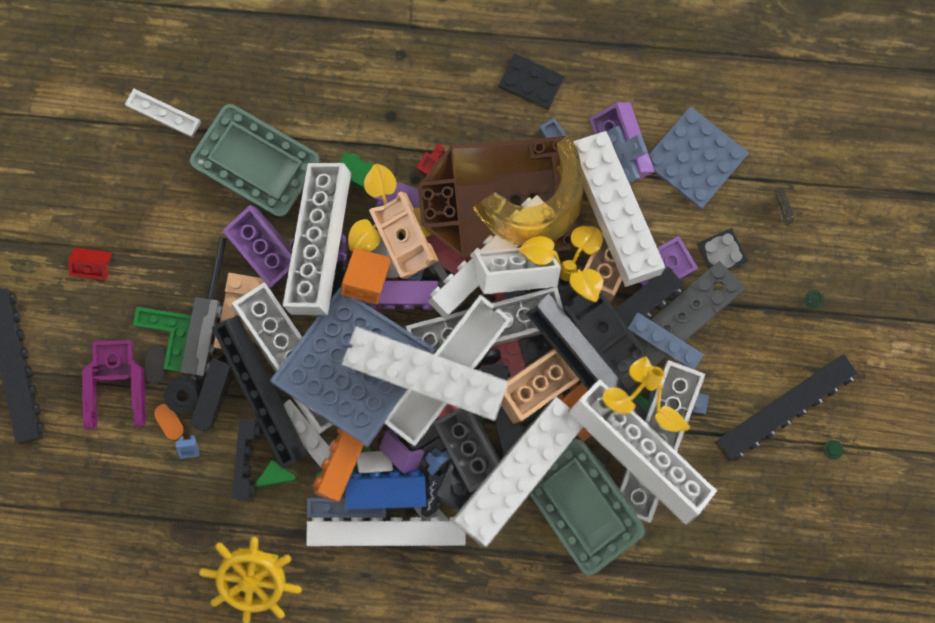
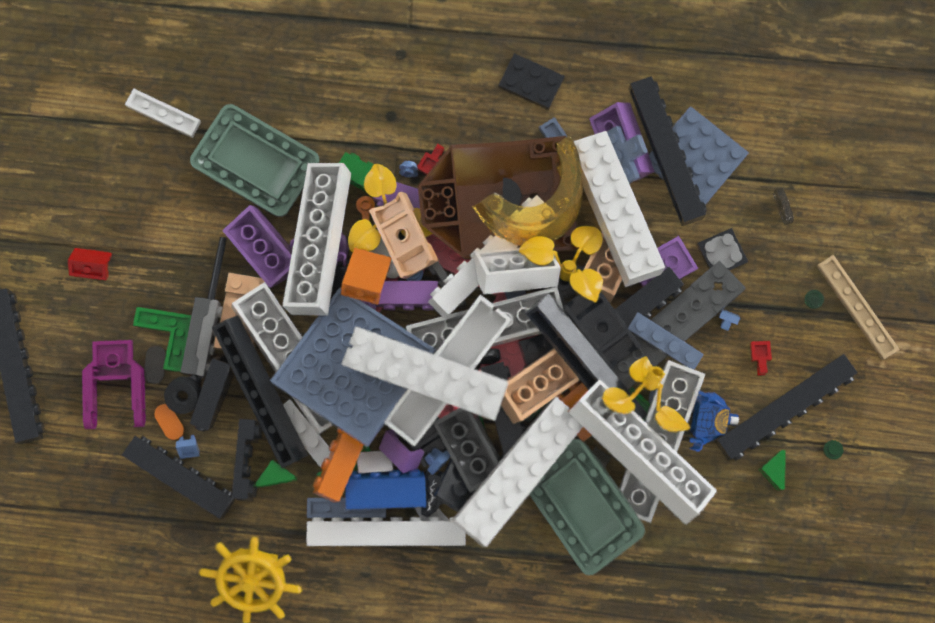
none -> black brick [122,435,236,519]
none -> orange plate [356,196,375,220]
none -> medium blue plate [399,161,418,178]
none -> black tile [502,177,522,216]
none -> black brick [628,76,707,226]
none -> blue torso [690,391,739,452]
none -> medium blue tile [718,309,740,331]
none -> red plate [750,341,772,376]
none -> green slope [758,450,786,491]
none -> tan tile [817,255,900,361]

